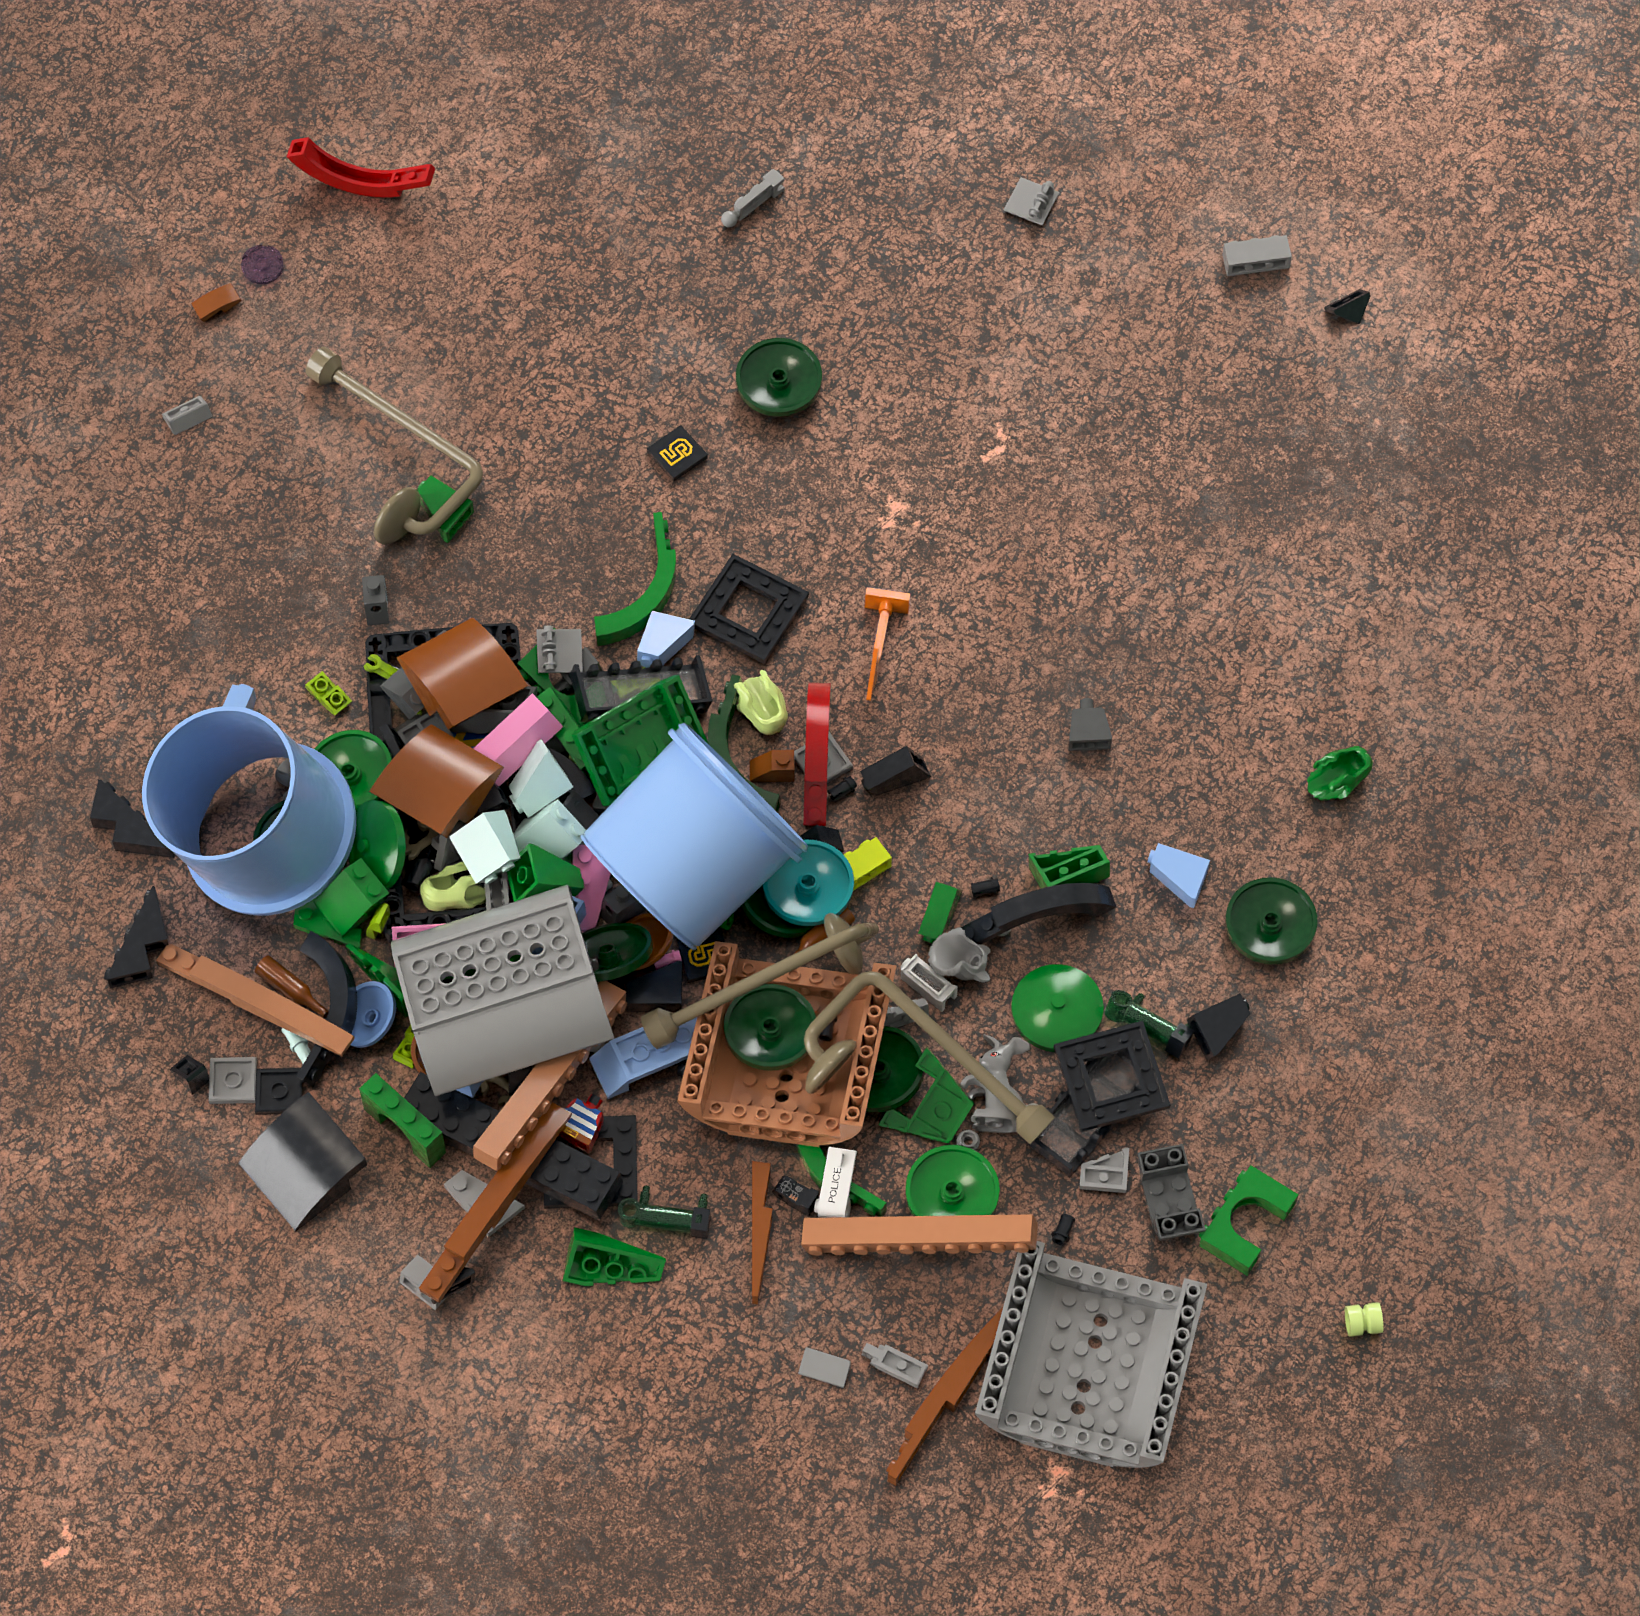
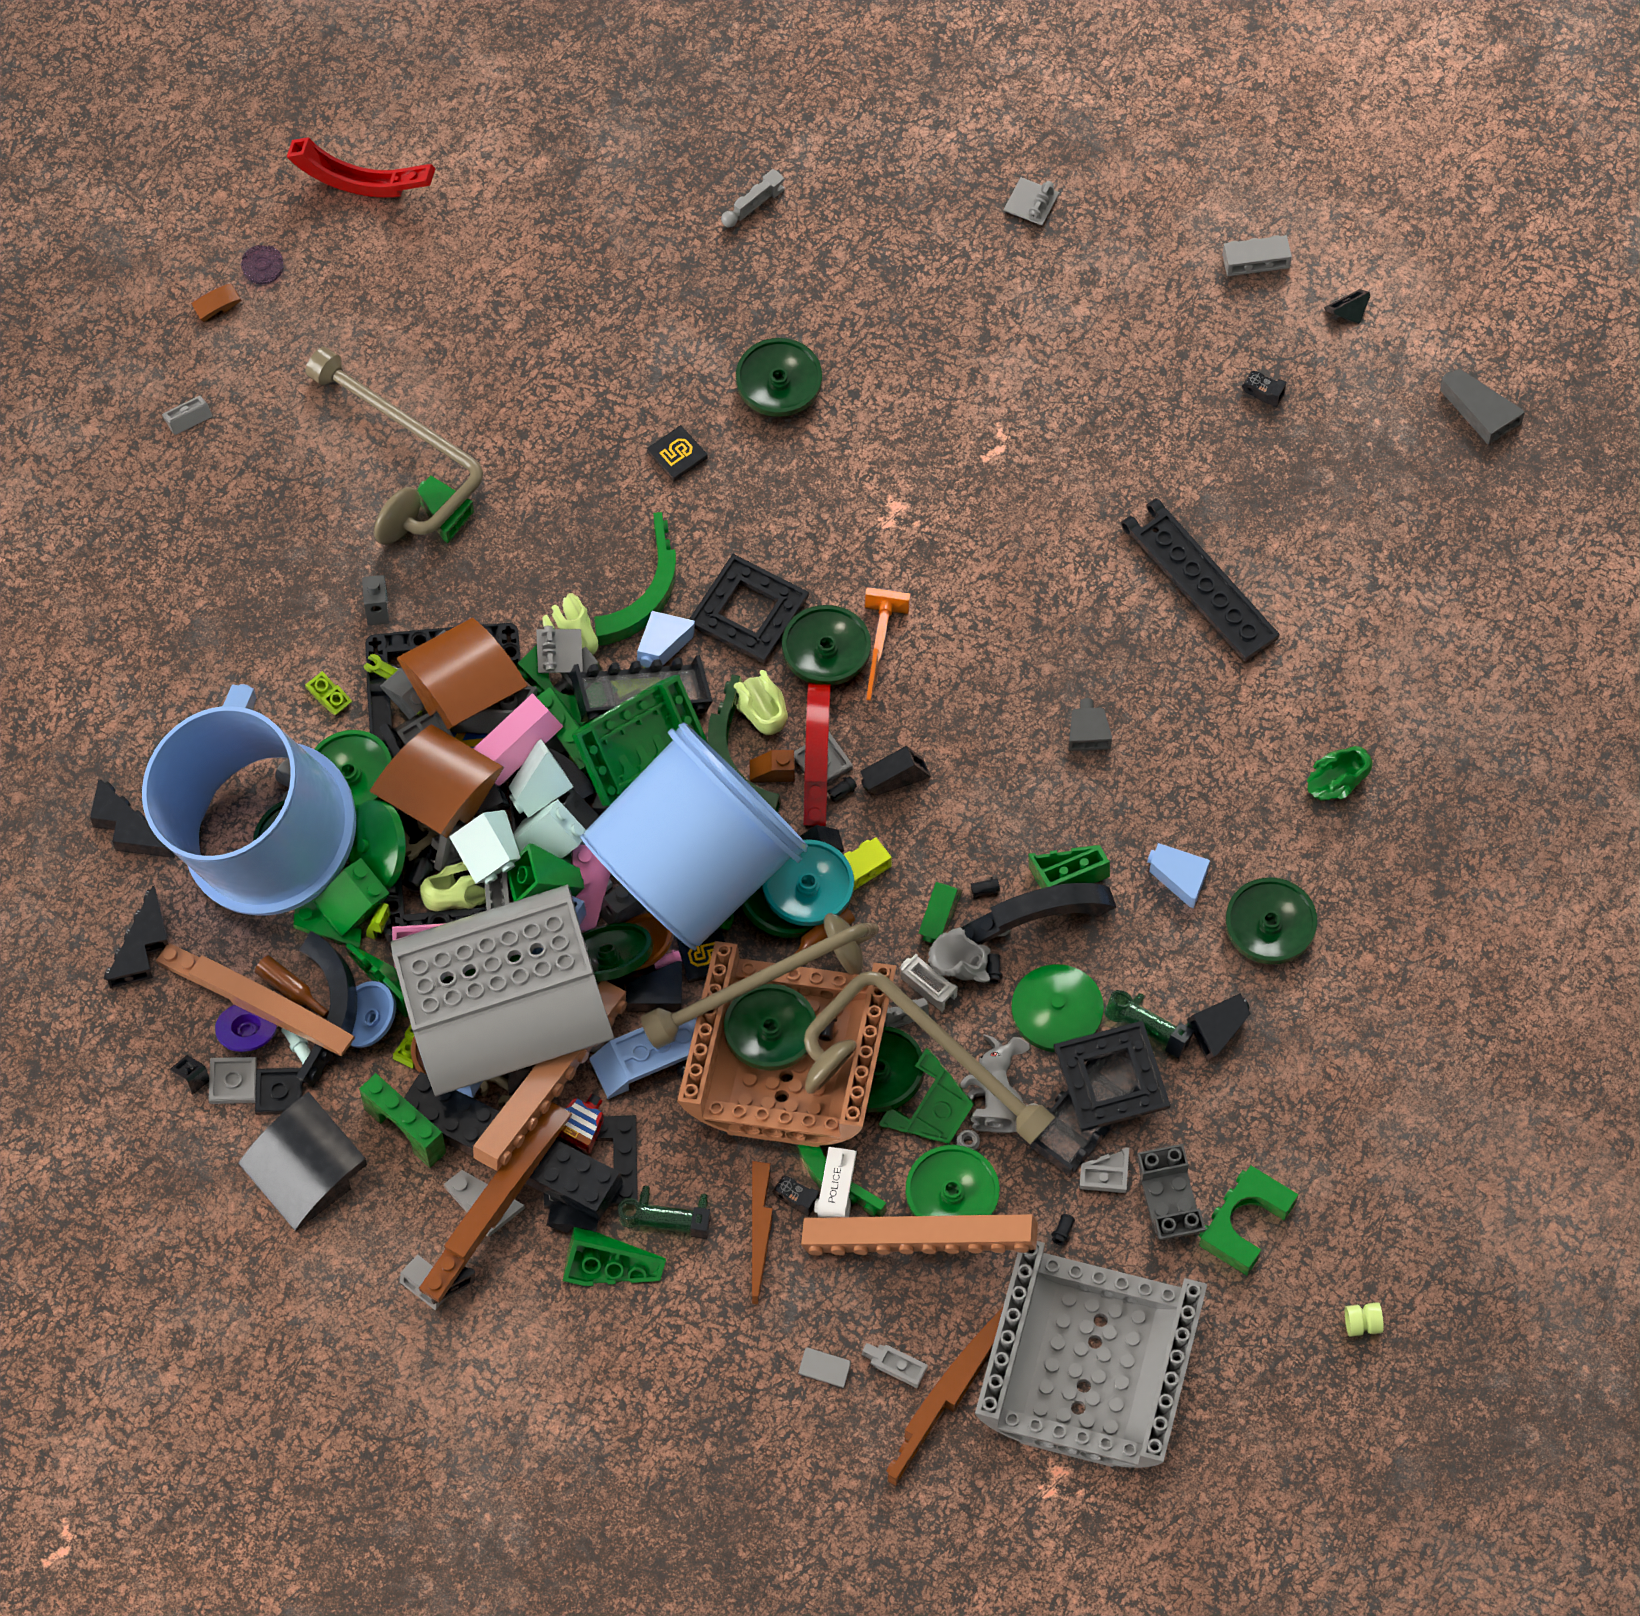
none -> dark purple hat [215,1005,277,1052]
none -> yellowish green hair [542,593,598,655]
none -> black slope [546,1204,598,1233]
none -> dark green dish [782,605,871,685]
none -> black pin [987,953,1003,984]
none -> black hinge [1121,498,1280,662]
none -> black leg [1242,371,1287,408]
none -> dark grey slope [1440,368,1525,445]

